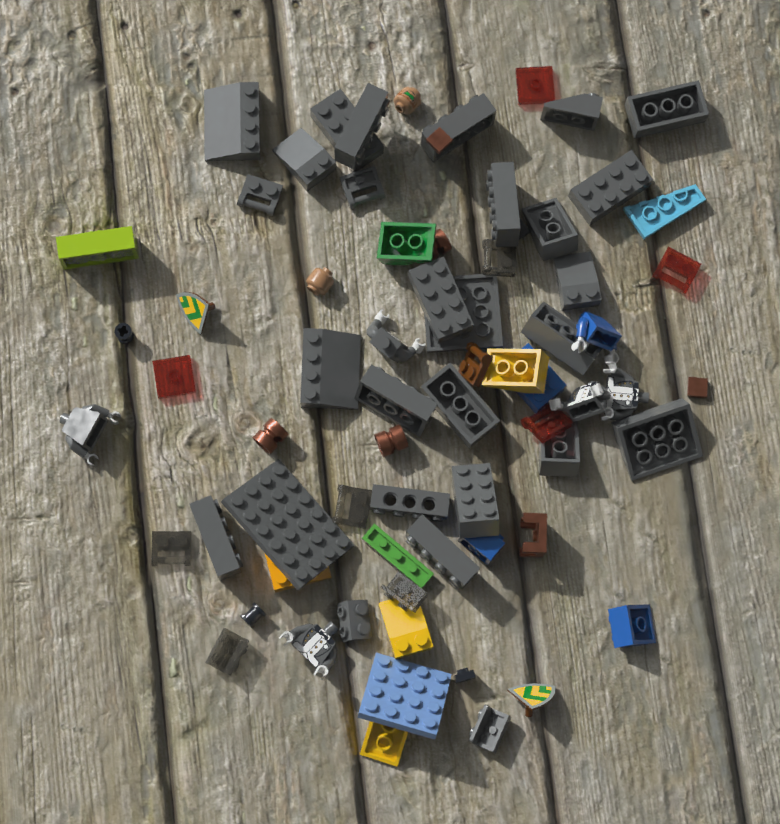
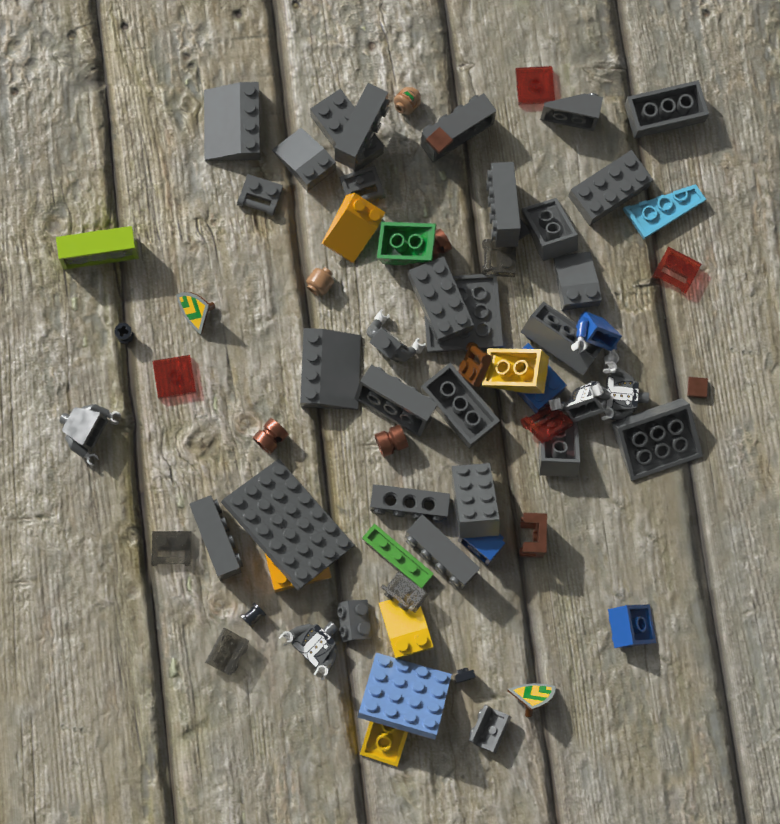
clear smoke plate [332,485,372,529] -> none
none -> light orange slope [322,193,385,263]

